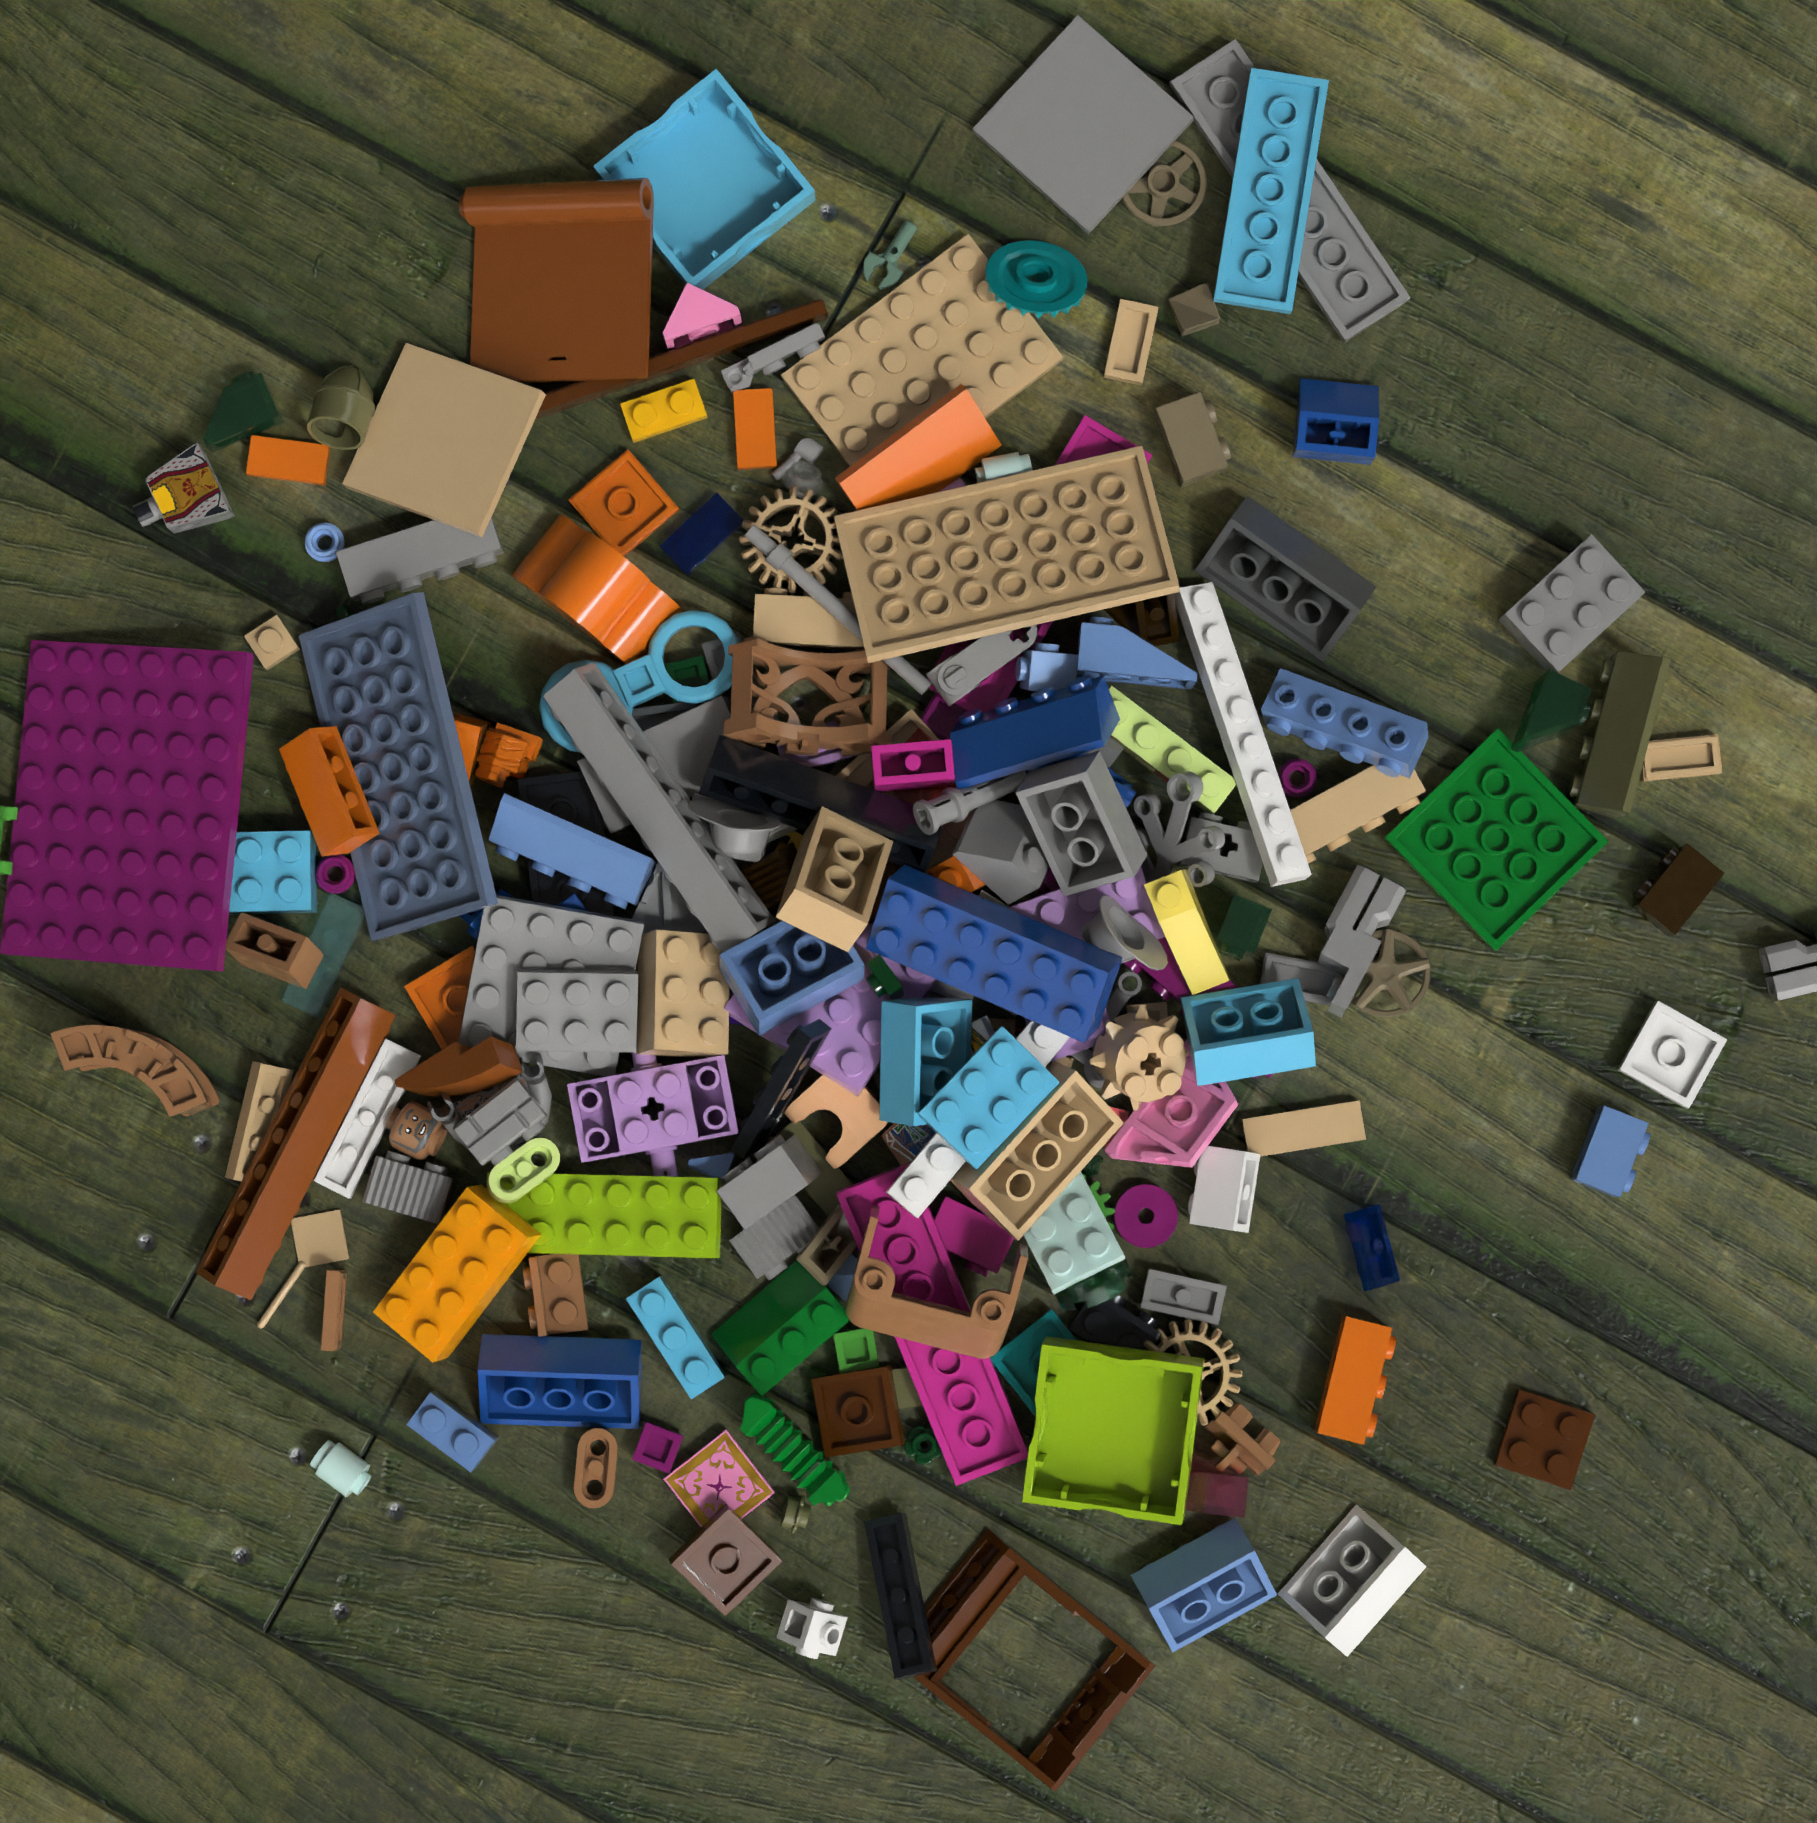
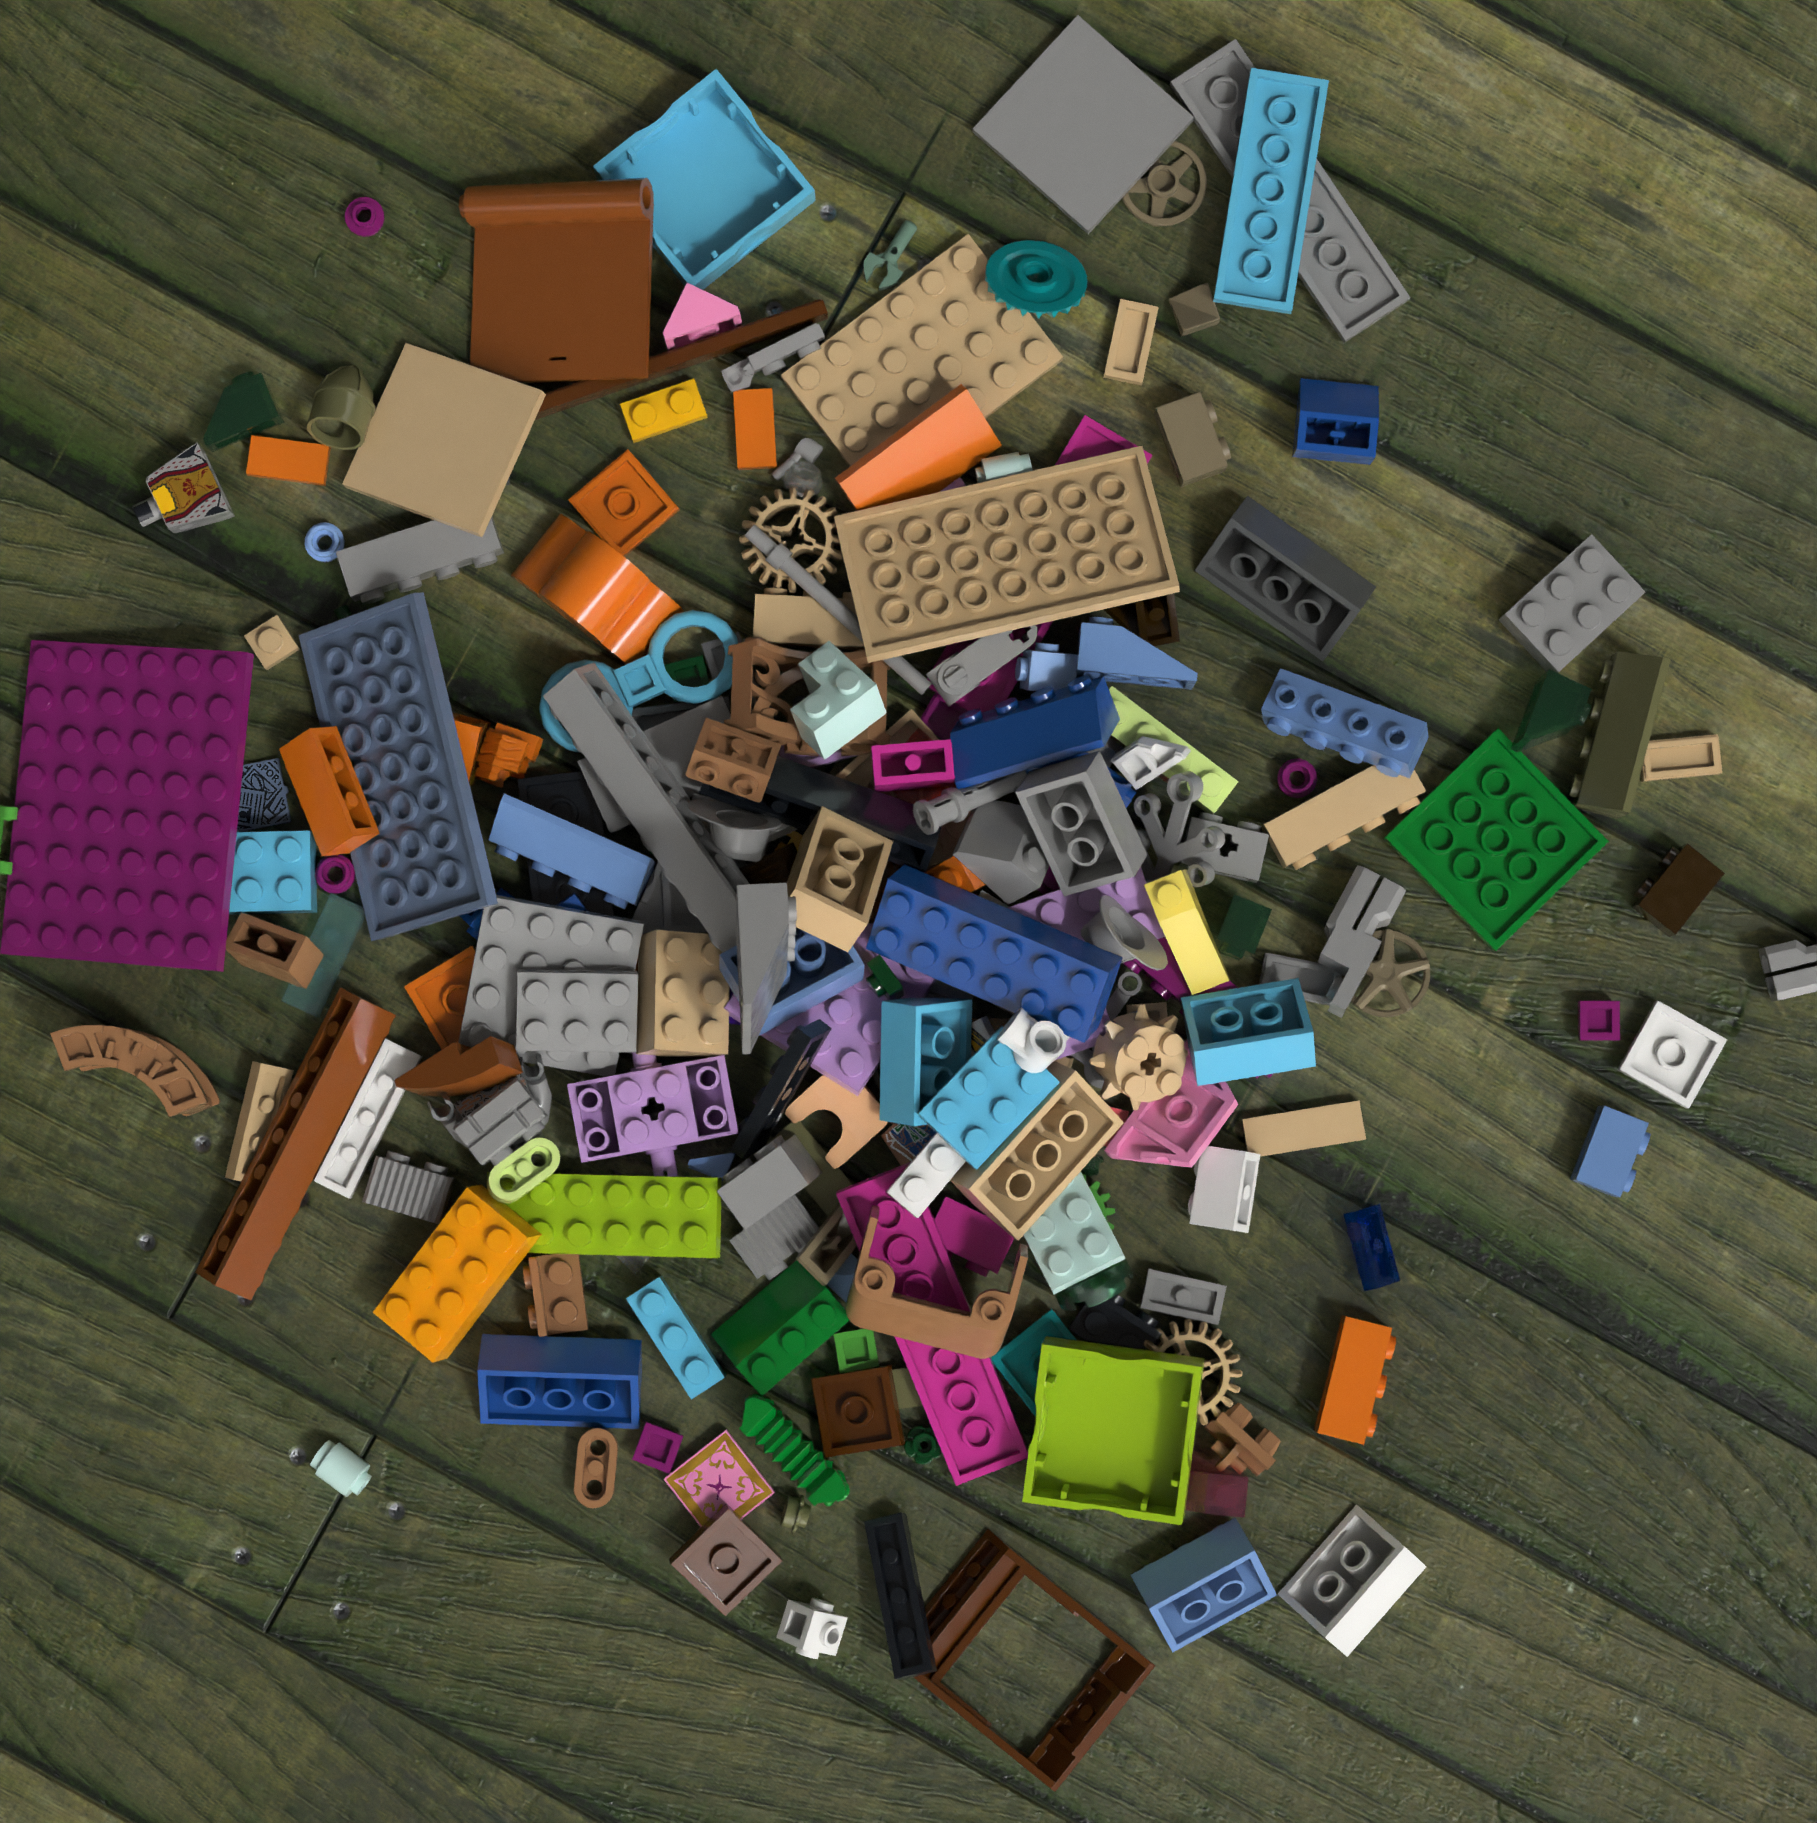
tan piece [257,1209,350,1329] -> none
medium nougat tile [321,1269,347,1351] -> none
medium nougat head [385,1101,448,1160] -> none
medium blue brick [406,1390,499,1473] -> none
clear blue plate [660,493,744,576] -> none
magenta piece [1114,1184,1178,1248] -> none
white plate [1174,582,1312,887] -> none
reddish brown plate [1493,1389,1595,1490] -> none
none -> sand blue piece [237,758,292,832]
none -> magenta plate [345,197,385,237]
none -> medium nougat bracket [685,718,781,802]
none -> light grey slope [736,883,797,1054]
none -> light aqua brick [790,641,887,760]
none -> white piece [997,1007,1066,1073]
none -> white tile [1111,736,1191,790]
none -> magenta plate [1578,1001,1620,1041]

